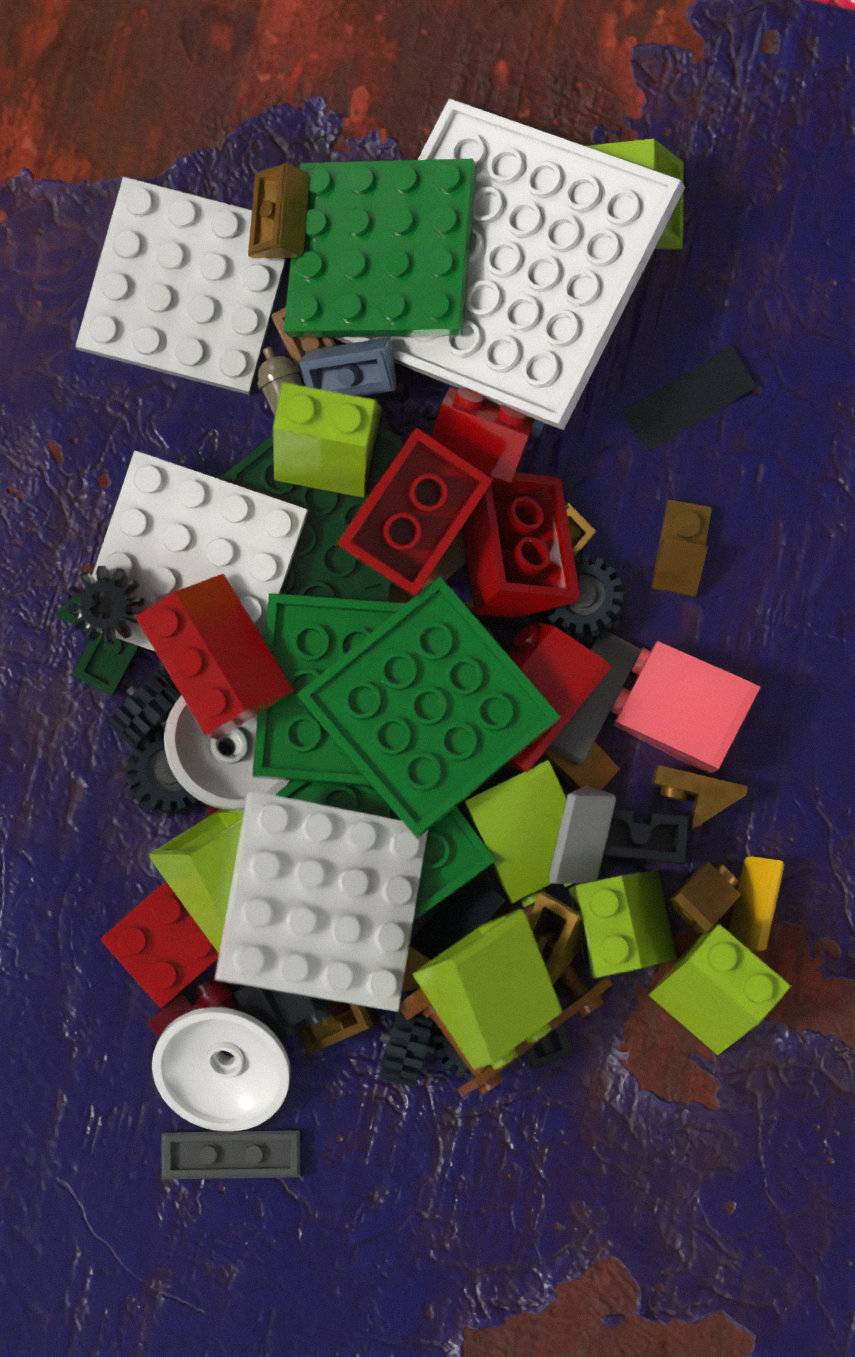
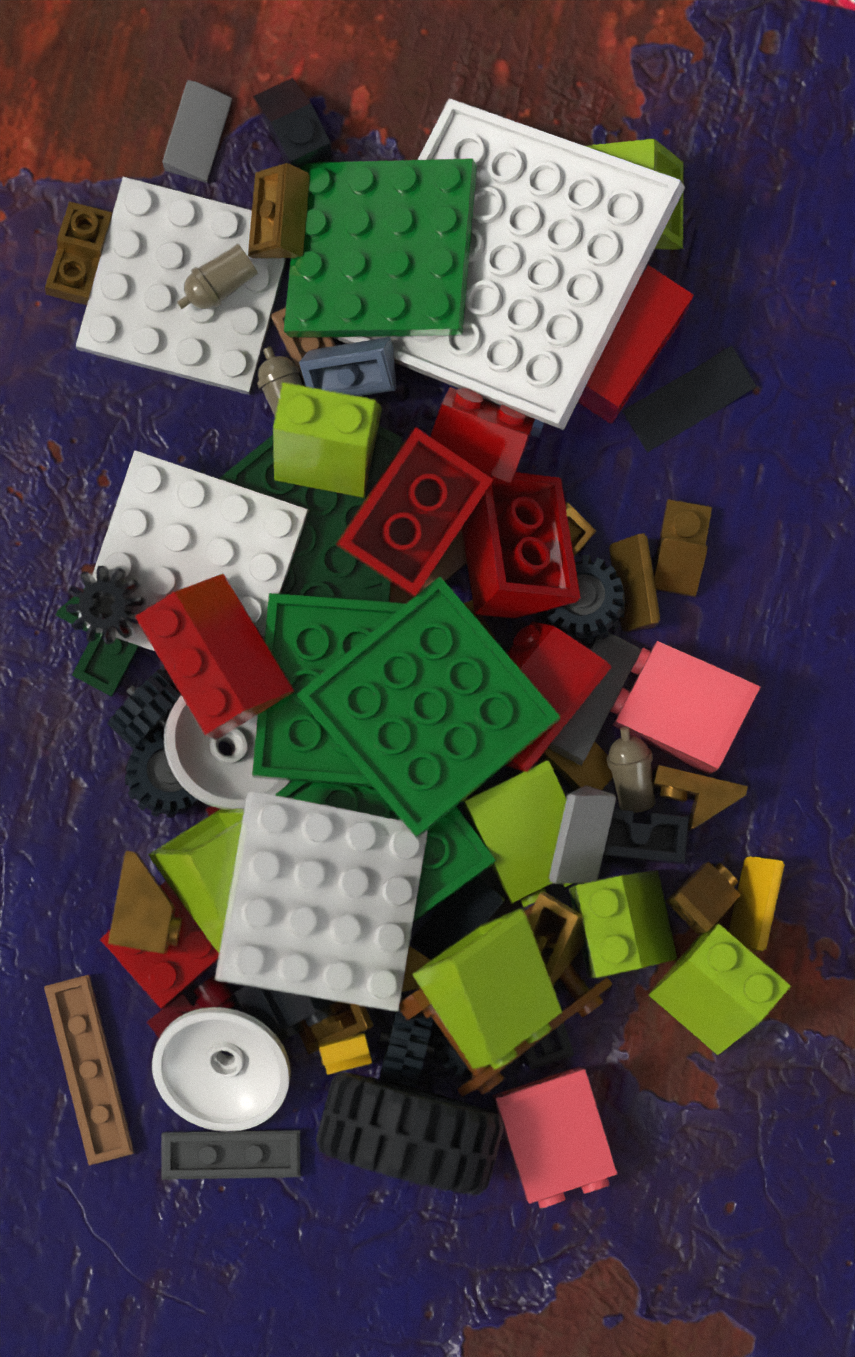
none -> medium nougat tile [44,975,135,1165]
none -> pearl gold slope [45,201,113,305]
none -> pearl gold slope [108,850,182,954]
none -> light grey slope [163,80,232,183]
none -> dark tan piece [177,244,258,309]
none -> black slope [253,78,332,169]
none -> black tyre [316,1072,505,1195]
none -> yellow slope [319,1033,372,1075]
none -> coral slope [492,1066,617,1208]
none -> red brick [578,265,694,424]
none -> dark tan piece [607,727,656,813]
none -> pearl gold slope [609,533,660,632]

